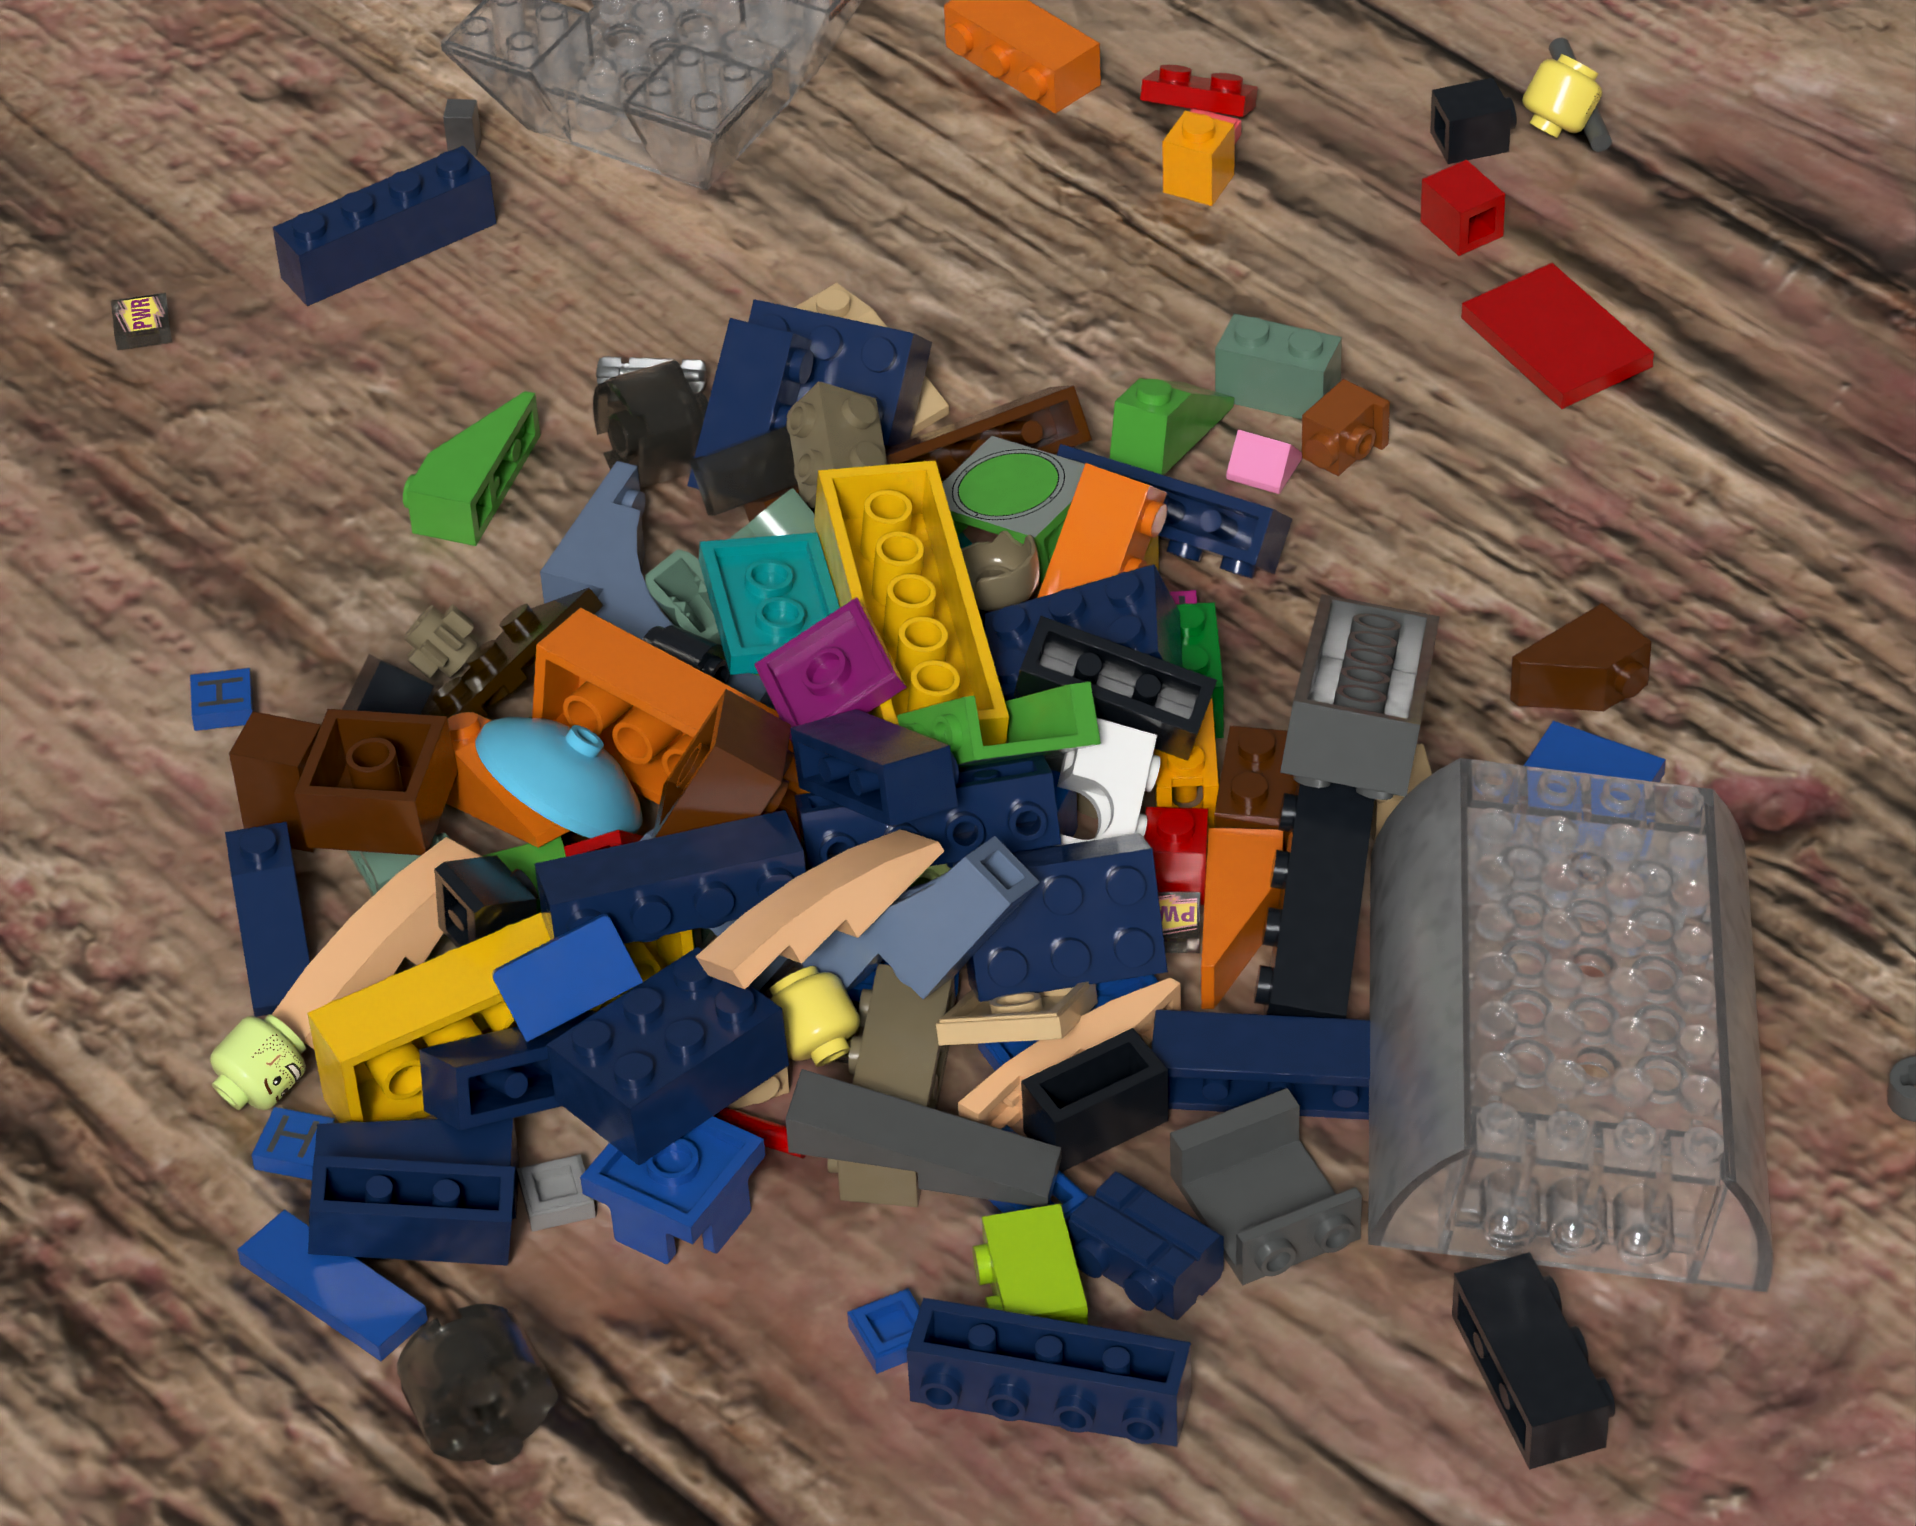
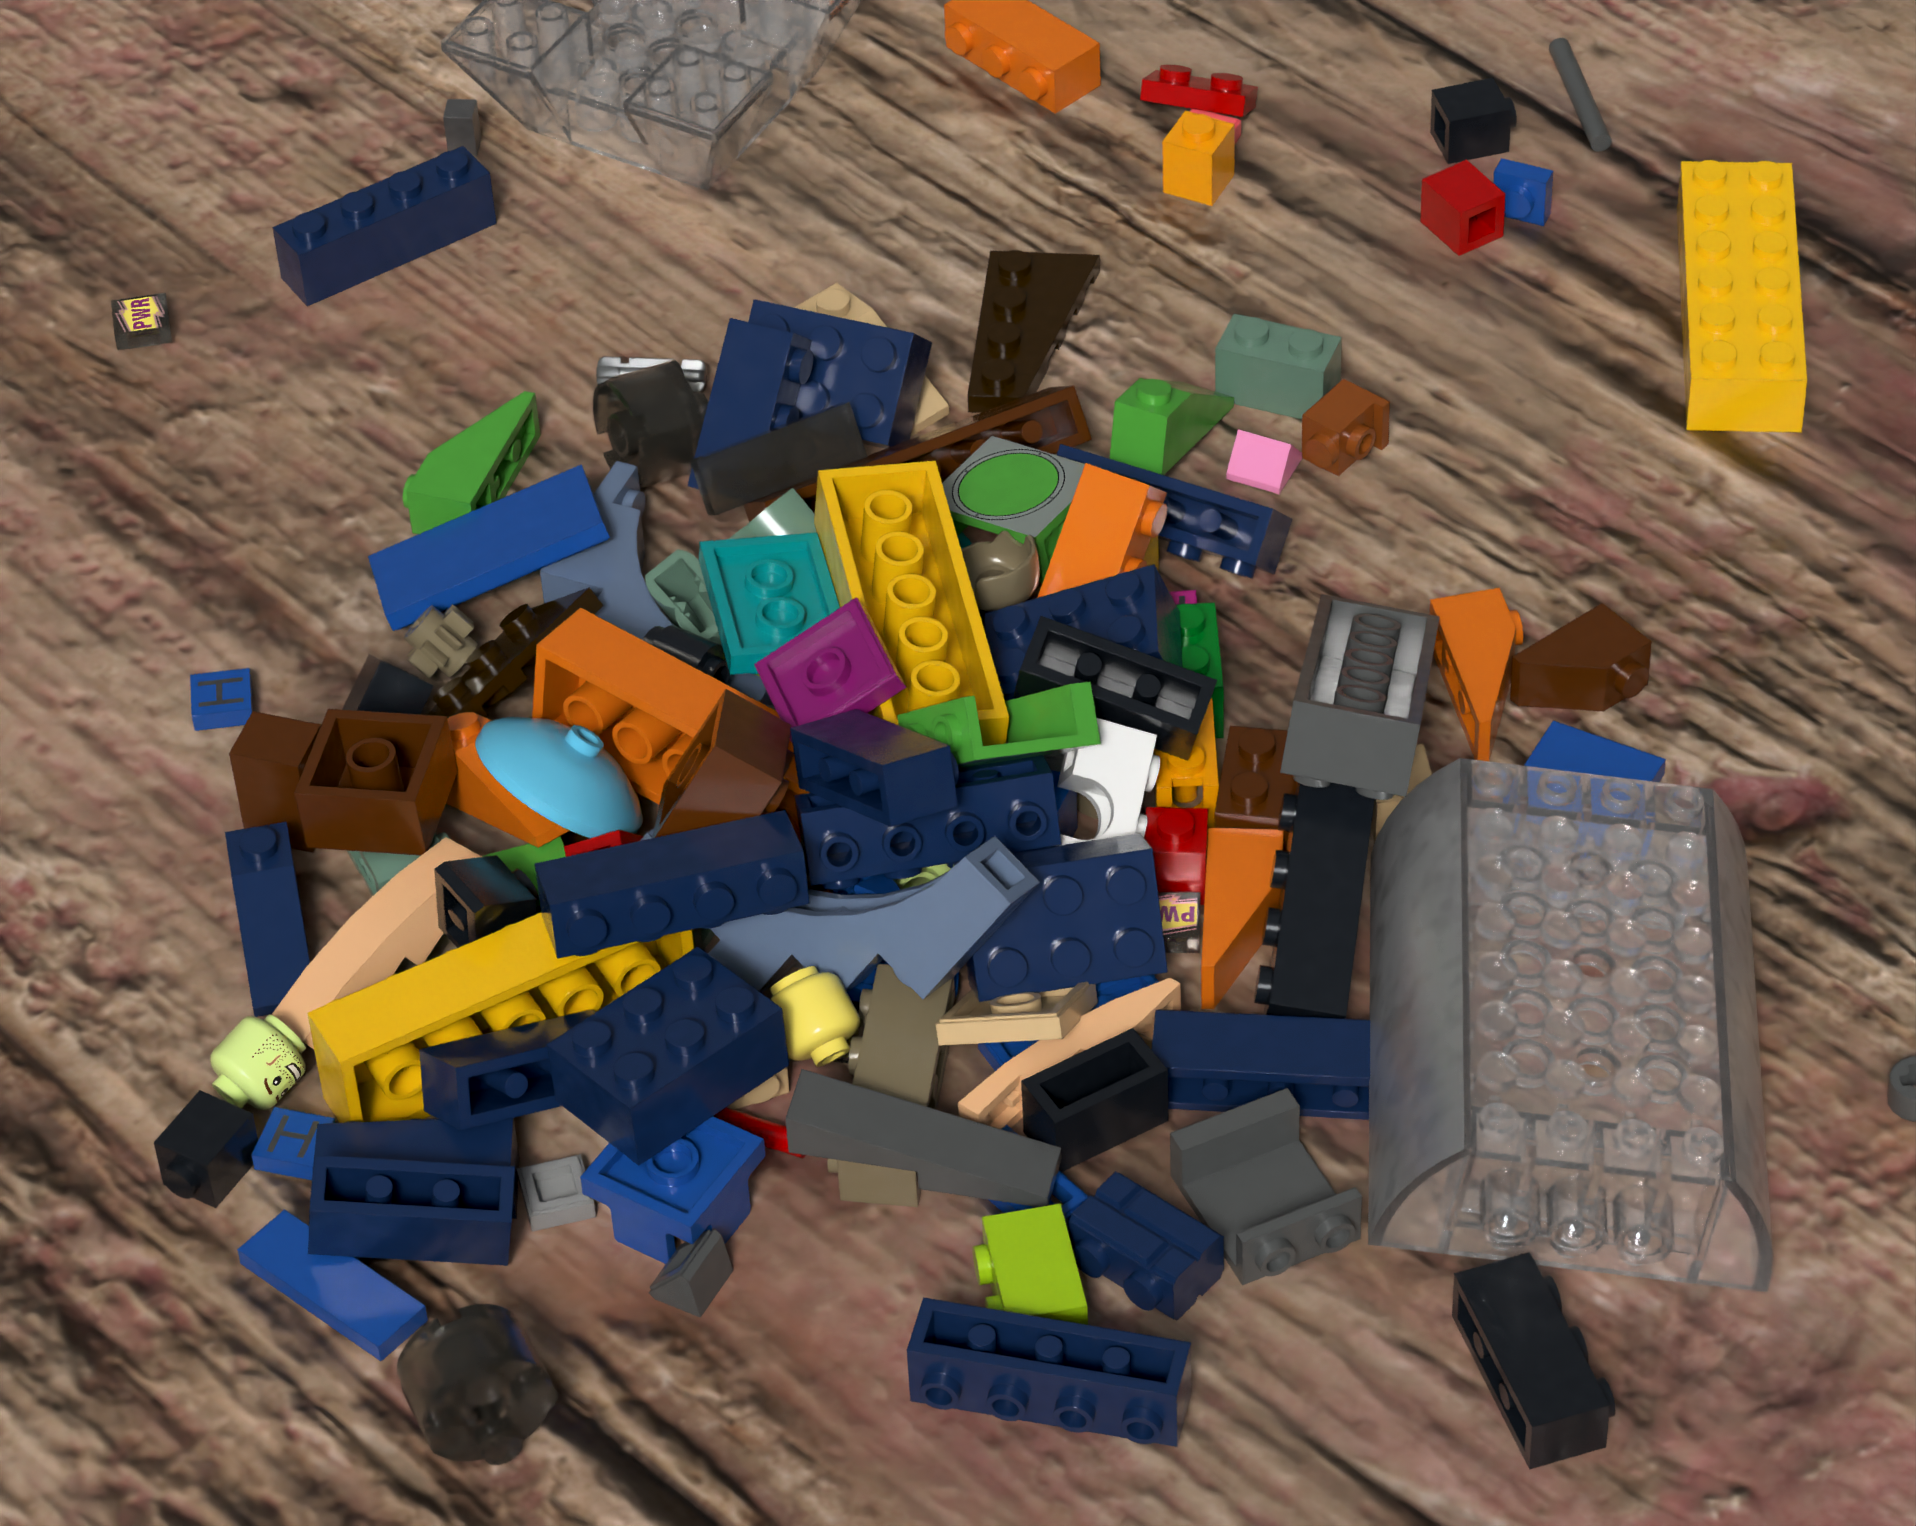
blue panel [492,914,643,1042] -> none
light nougat slope [696,829,944,989] -> none
dark tan bracket [787,381,888,509] -> none
blue tile [847,1288,920,1374] -> none
red tile [1461,263,1654,409] -> none
light yellow head [1522,54,1602,138] -> none
none -> black brick [154,1090,258,1208]
none -> blue tile [368,464,610,631]
none -> dark grey slope [649,1229,733,1318]
none -> dark brown wing [967,250,1100,413]
none -> orange slope [1430,587,1523,766]
none -> blue plate [1493,158,1553,226]
none -> yellow brick [1677,160,1807,433]

